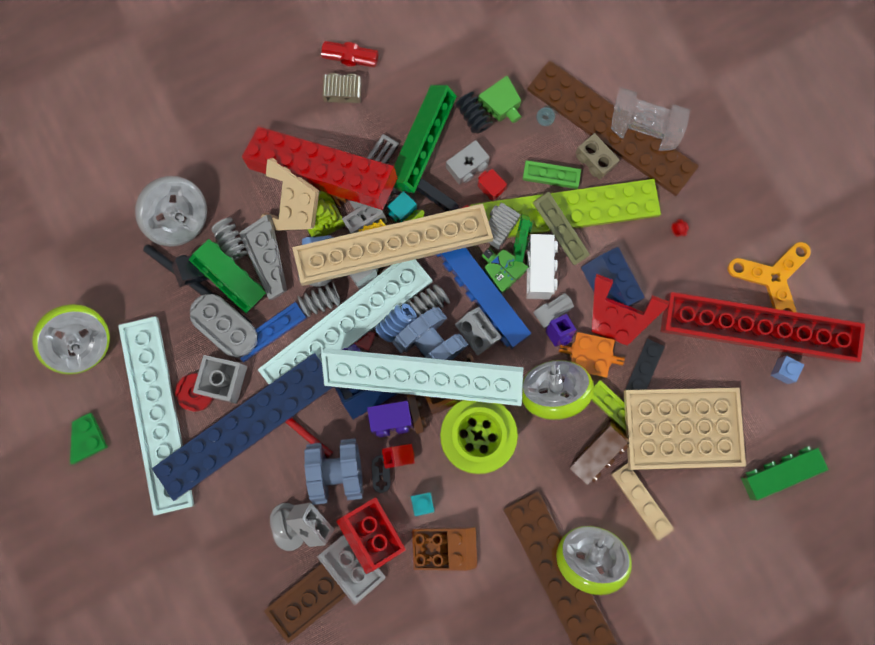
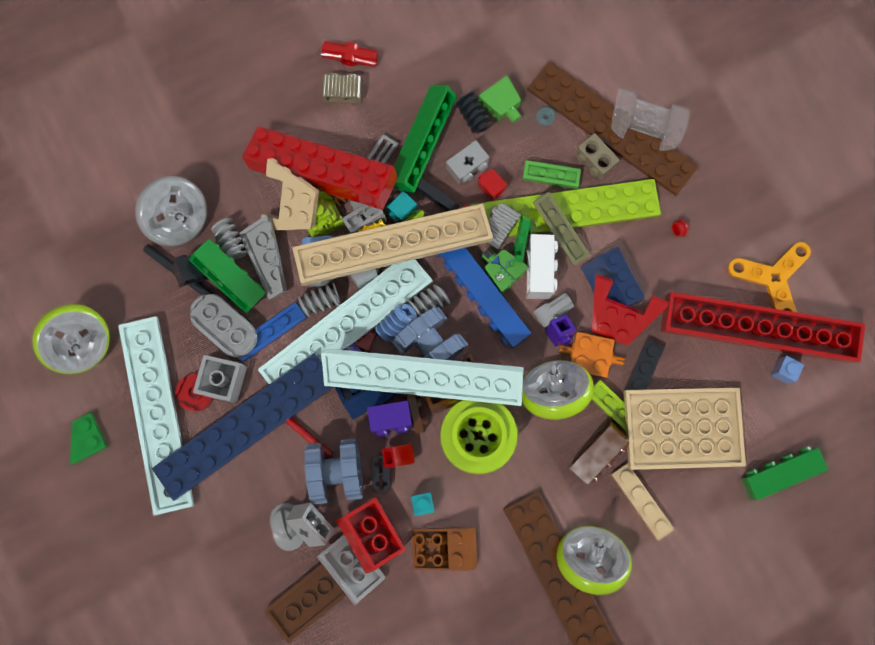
light grey brick [455,307,502,355] -> none

